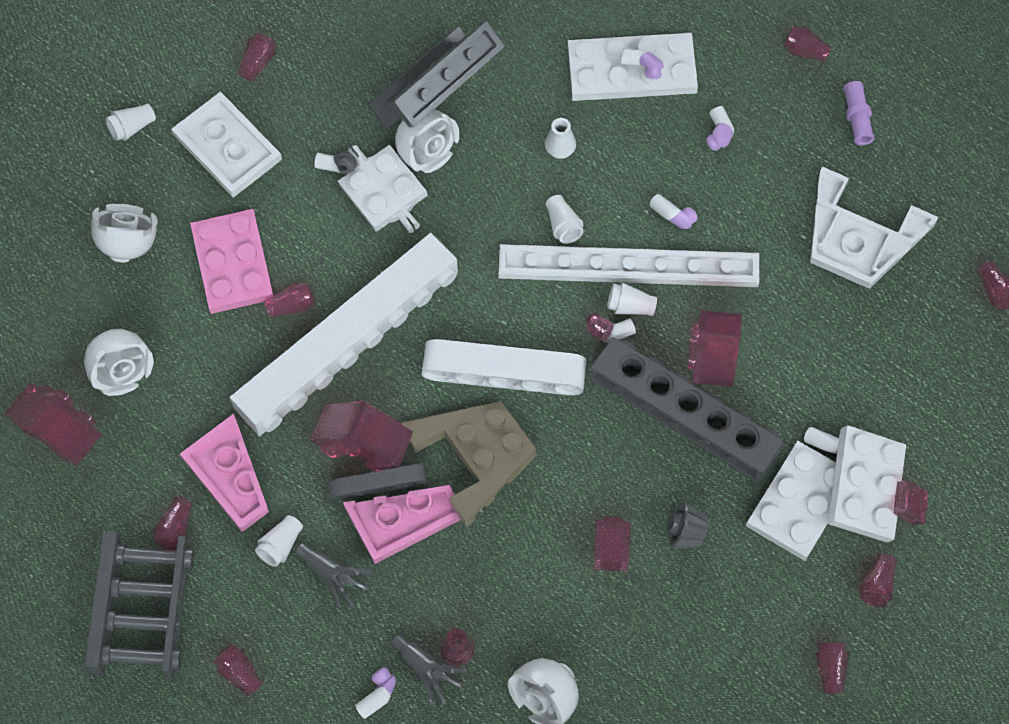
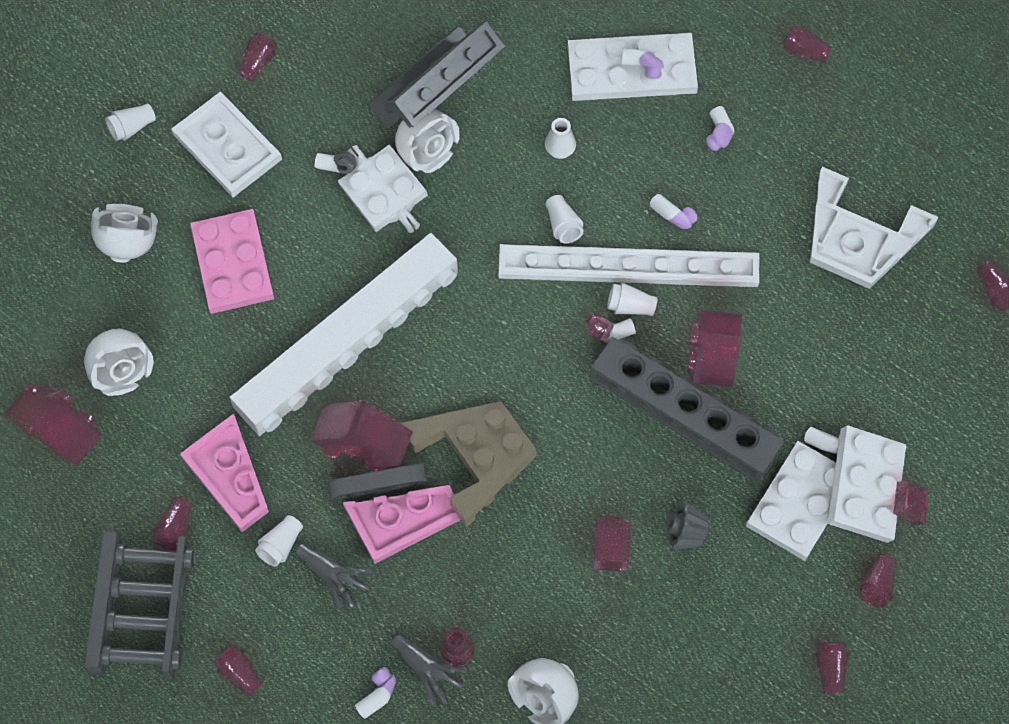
clear pink cone [264,281,316,319] -> none
white beam [422,339,587,395] -> none
lavender pin [843,81,875,145] -> none

